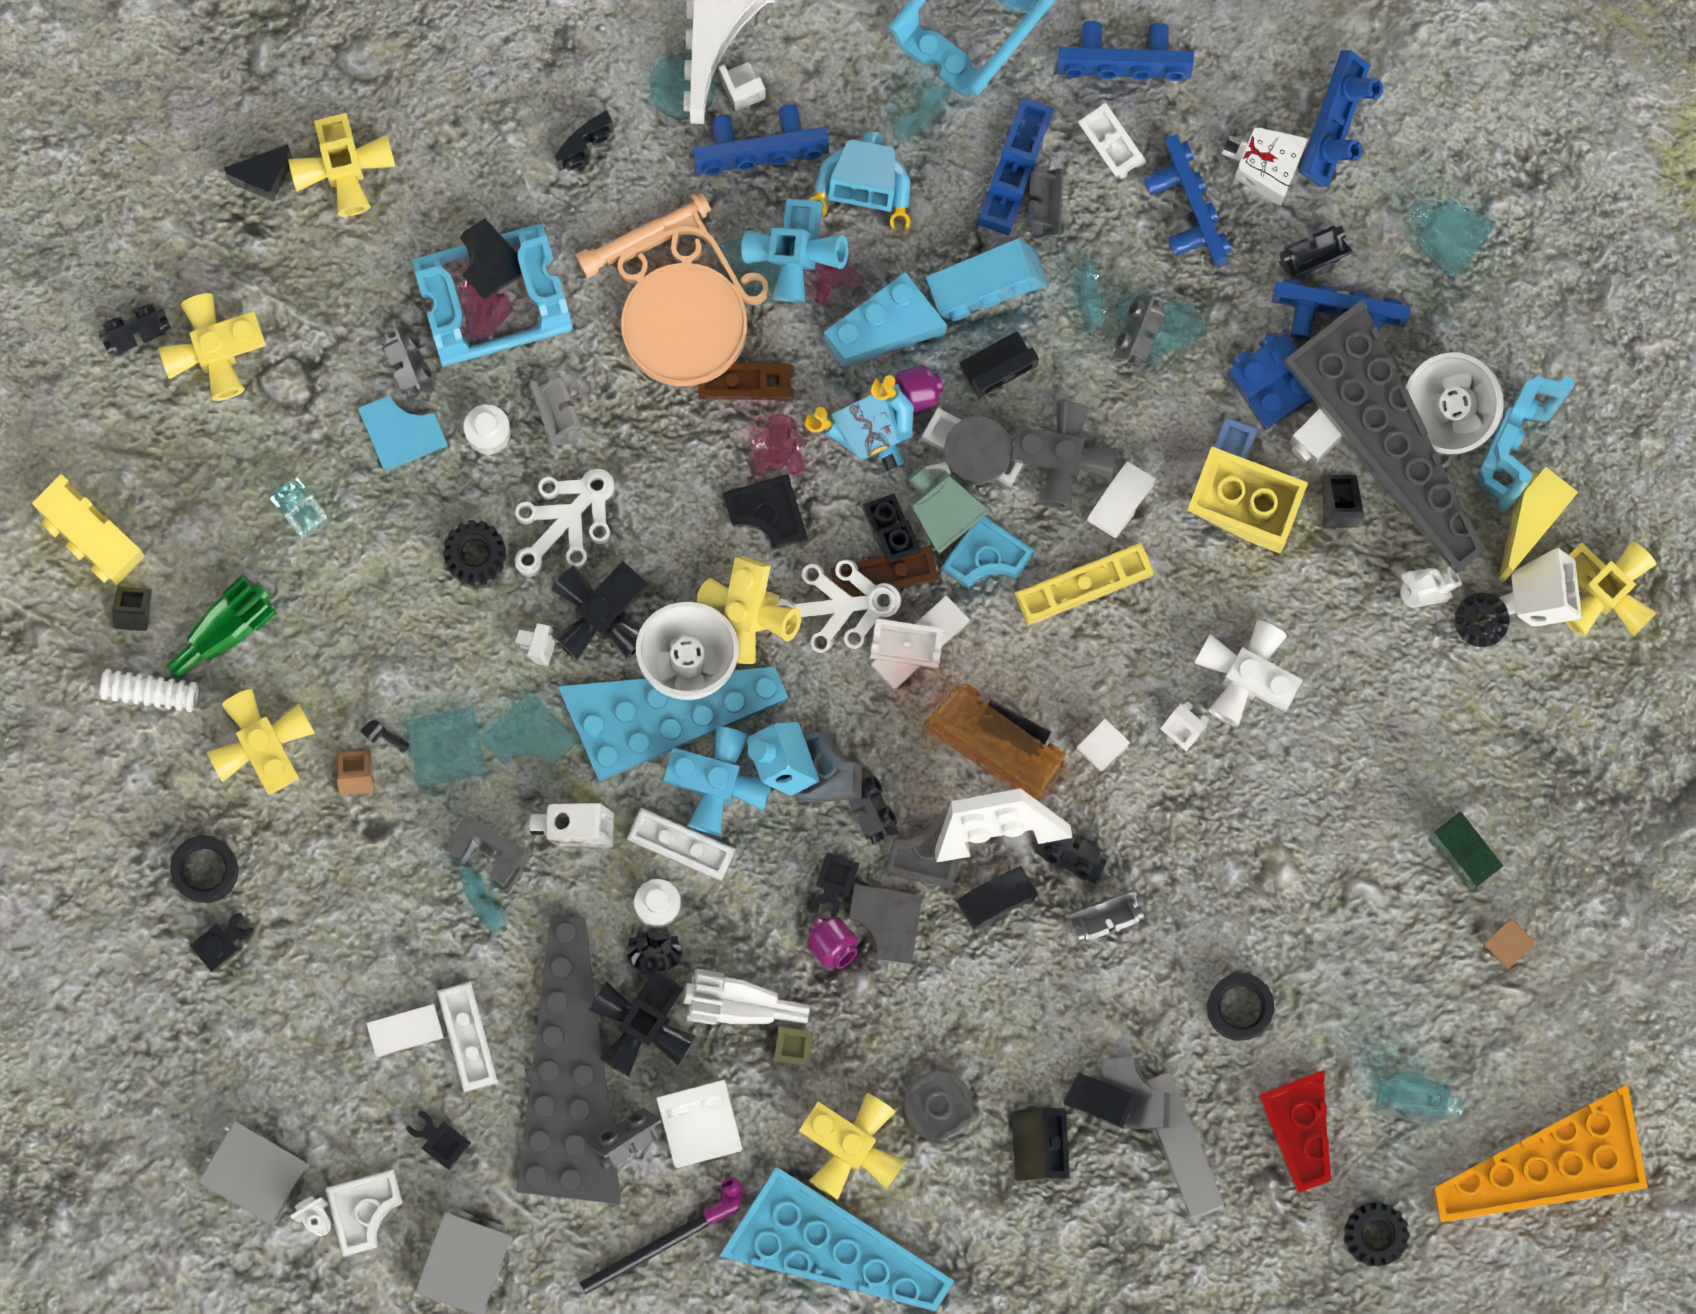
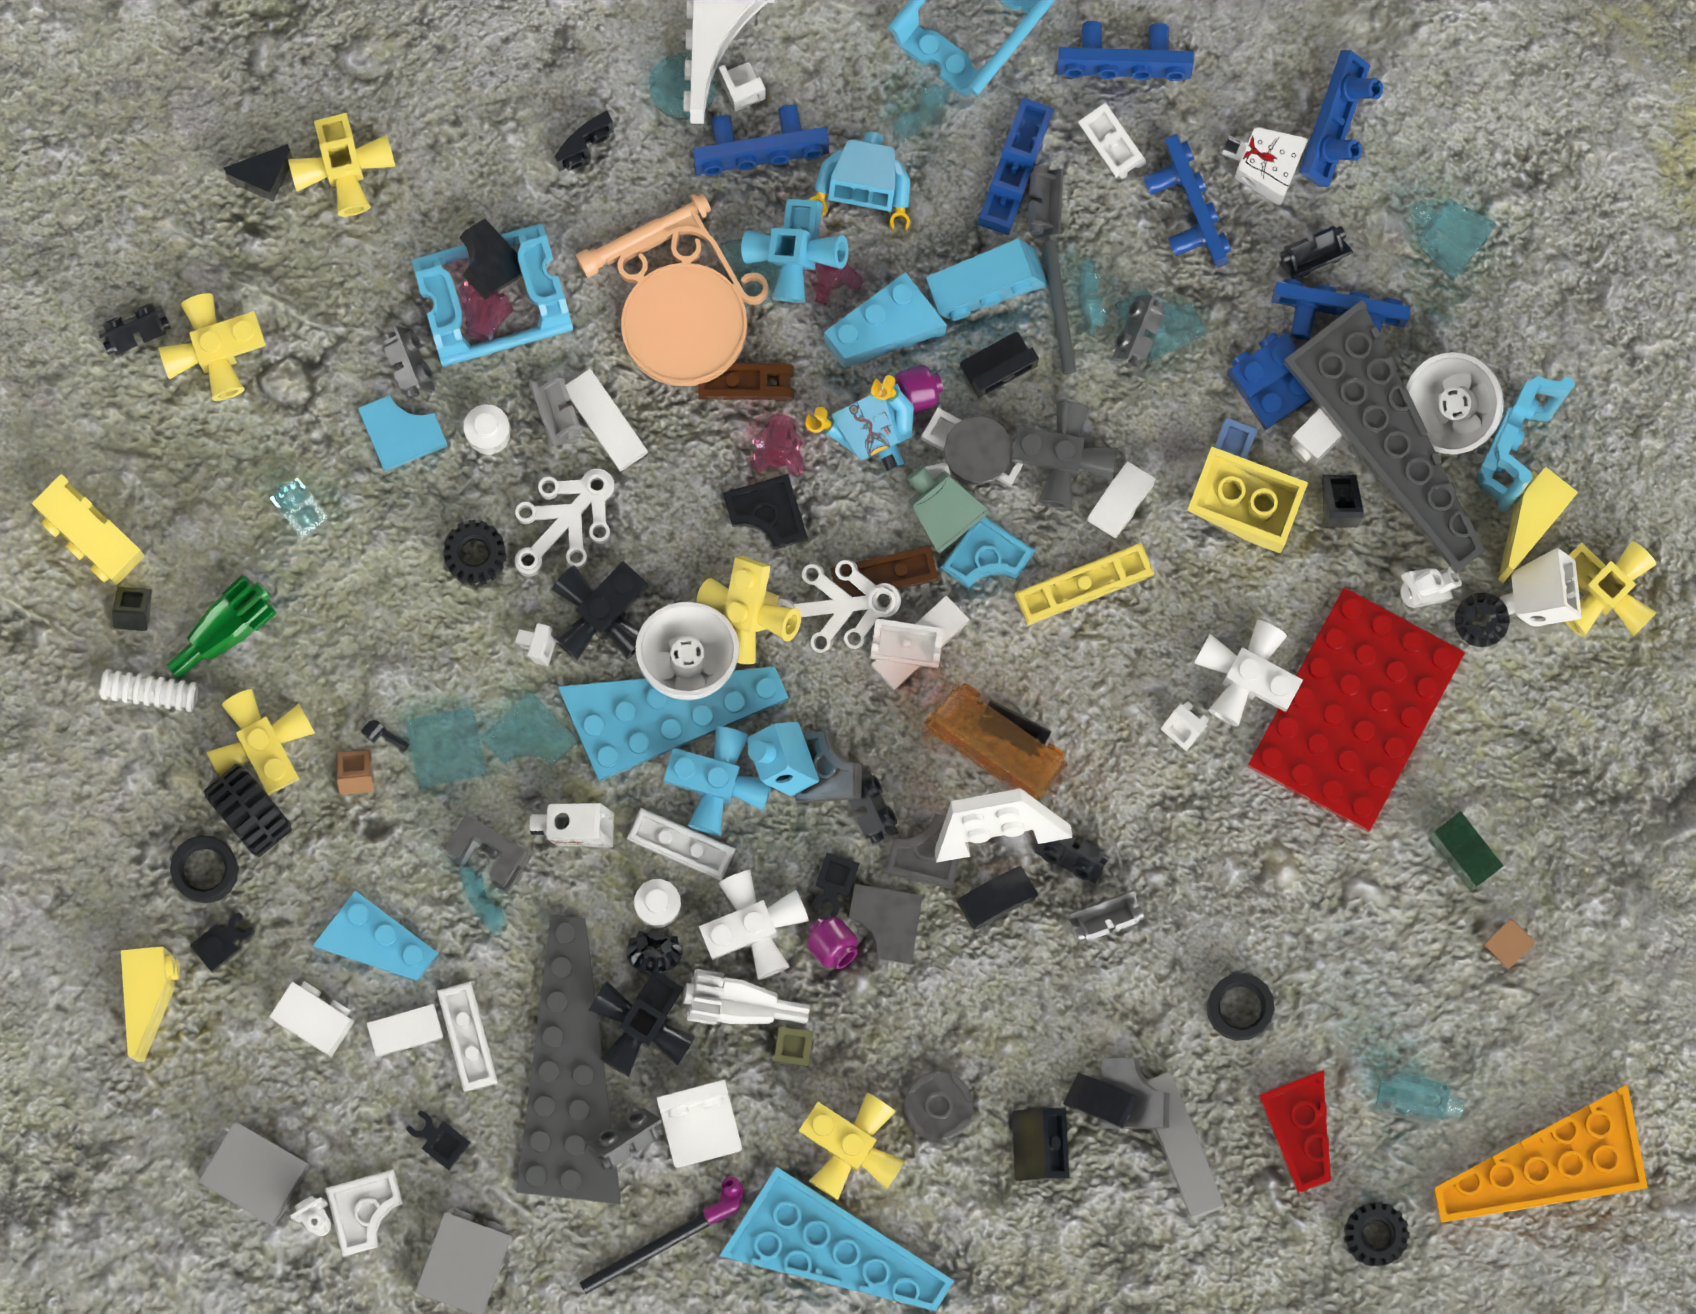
black slope [862,493,921,564] -> none
white panel [1074,719,1130,771] -> none
none -> light yellow slope [121,946,180,1062]
none -> black tyre [204,764,292,857]
none -> white brick [269,981,354,1057]
none -> medium azure wing [313,891,439,982]
none -> white tile [565,369,648,472]
none -> white brick [699,870,809,980]
none -> dark grey bar [1042,240,1076,374]
none -> red plate [1247,587,1465,833]

